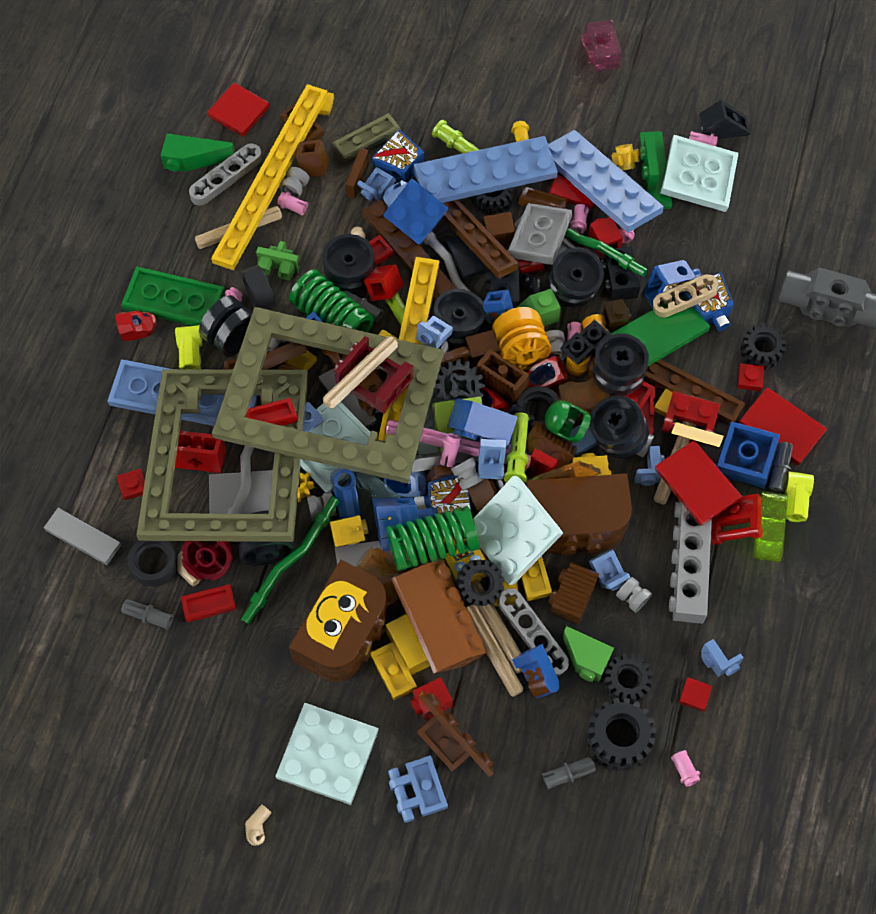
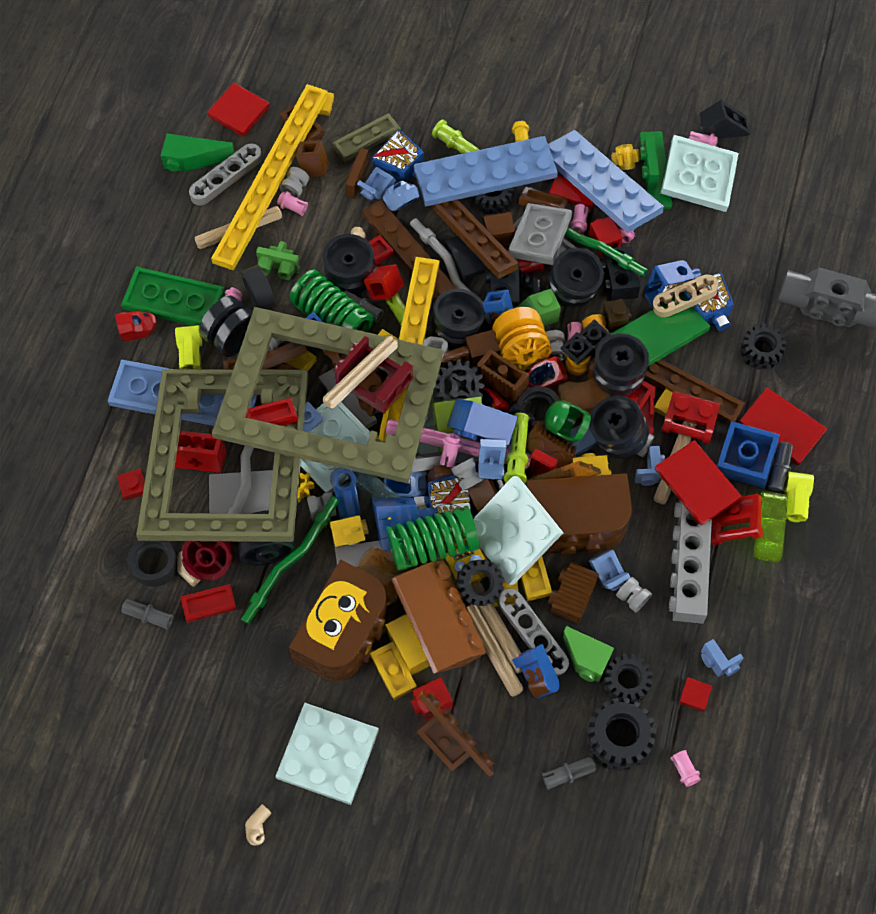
light grey tile [44,508,121,565] -> none
blue brick [383,179,449,245] -> none
medium blue plate [388,755,448,823] -> none
medium blue bracket [416,316,453,348] -> none
clear pink brick [582,19,622,72] -> none
yellow sticker [672,422,724,447] -> none
red plate [737,363,764,392] -> none

